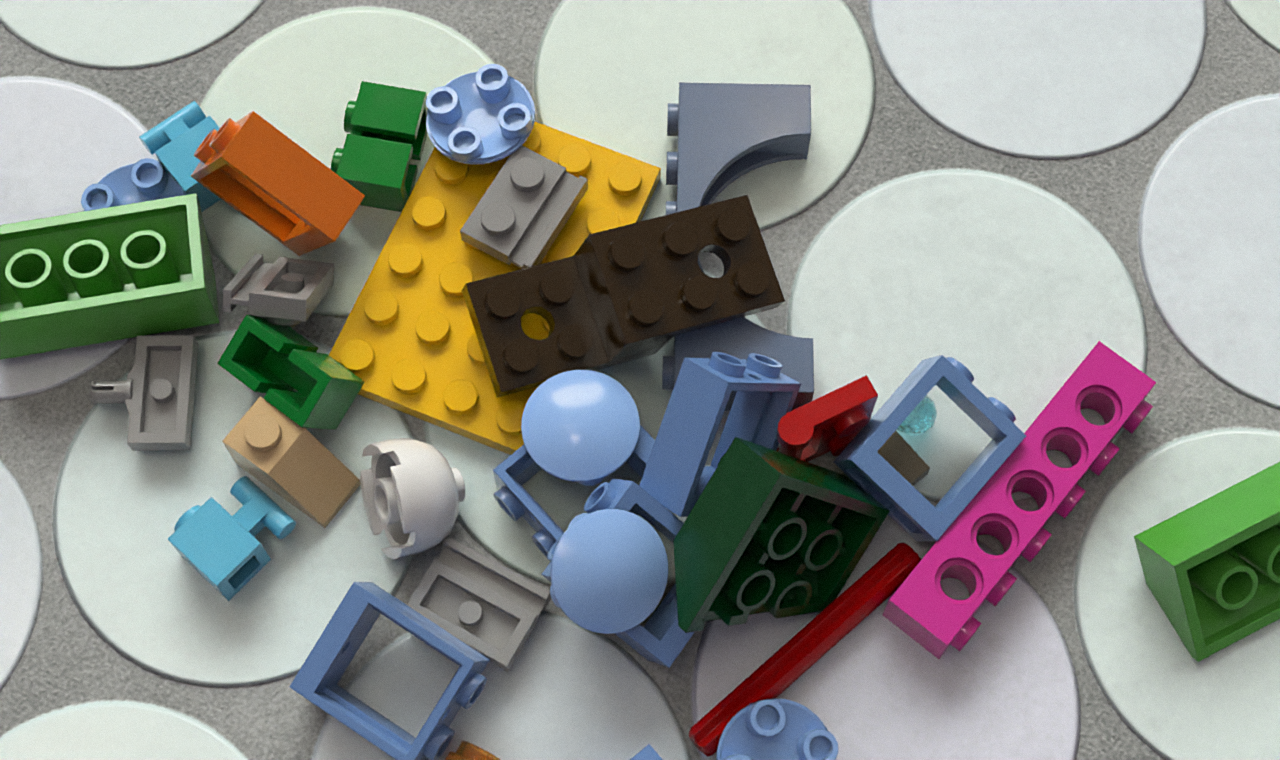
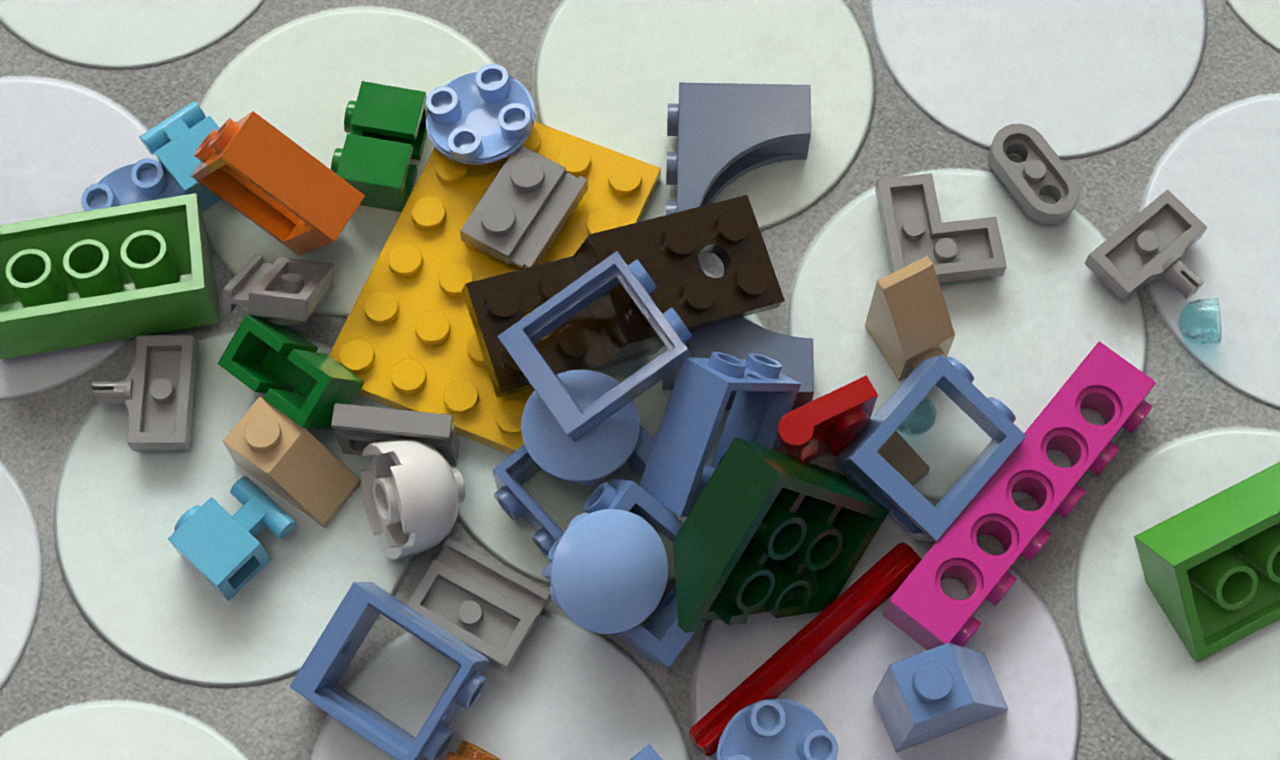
none -> light grey plate [331,403,460,465]
none -> medium blue window [497,251,693,441]
none -> tan slope [865,255,955,381]
none -> medium blue slope [873,643,1009,753]
none -> light grey plate [875,173,1007,283]
none -> light grey plate [988,124,1080,224]
none -> light grey plate [1084,189,1208,302]
none -> clear light blue hinge [1178,298,1221,344]

